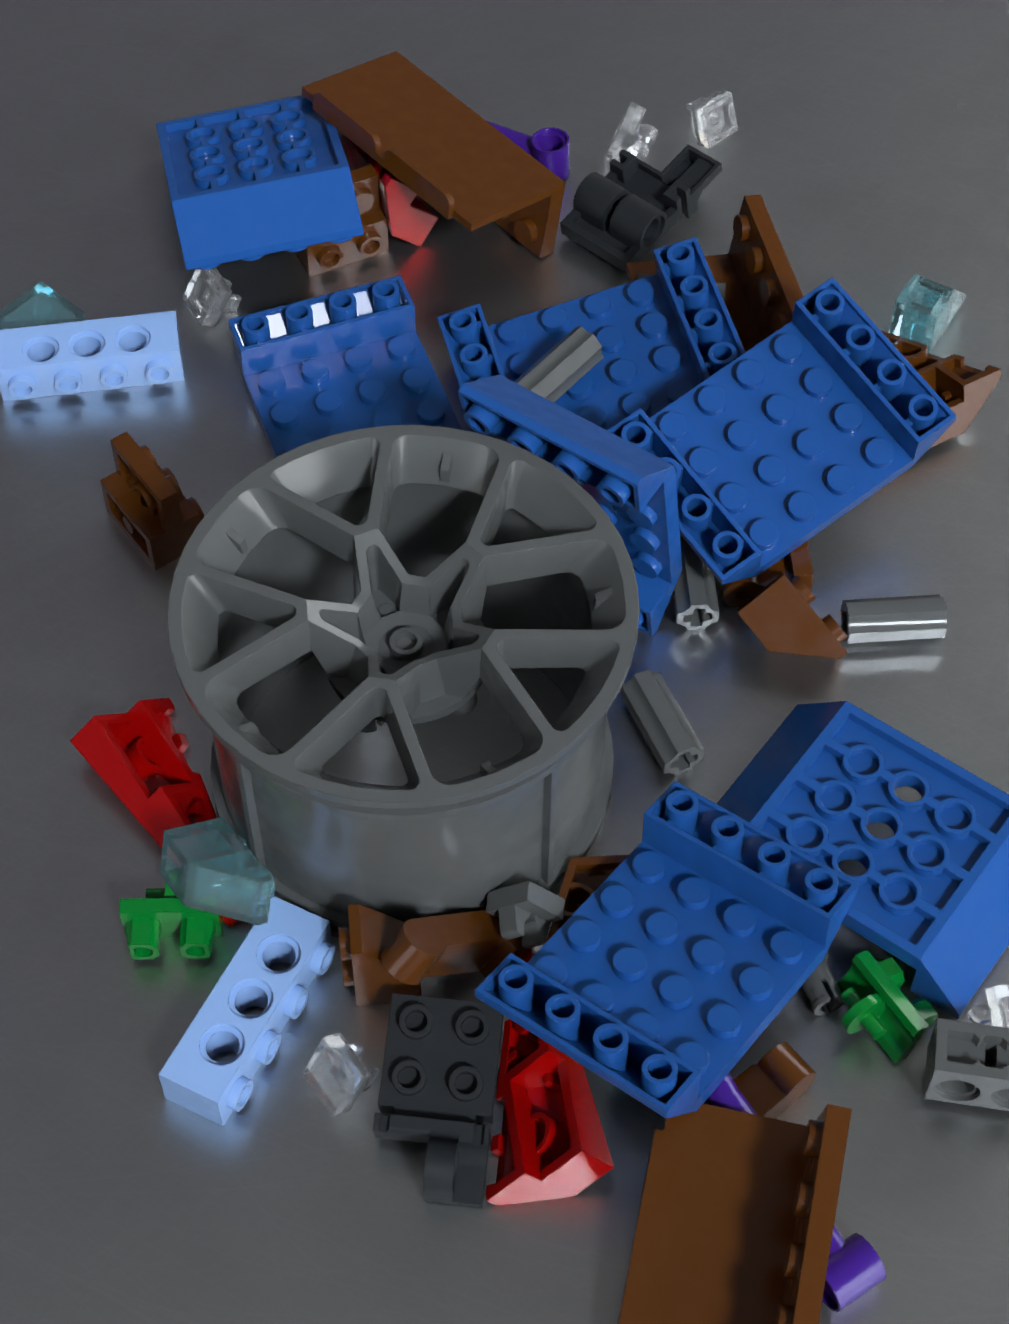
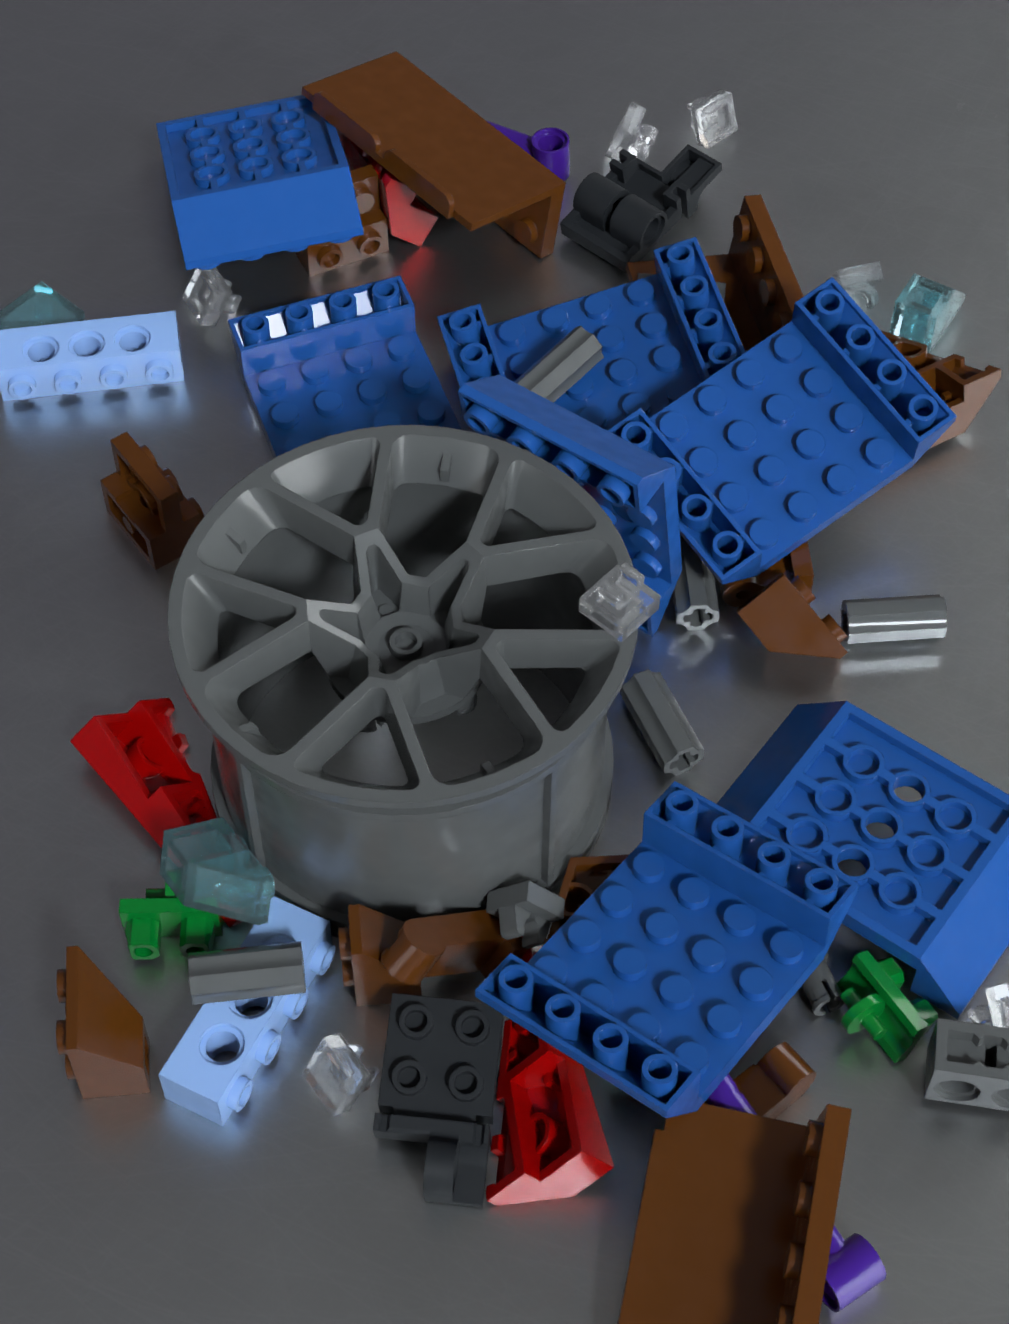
none -> reddish brown slope [56,946,151,1099]
none -> dark grey axle [188,941,306,1005]
none -> clear tile [579,562,661,642]
none -> clear tile [826,261,884,310]

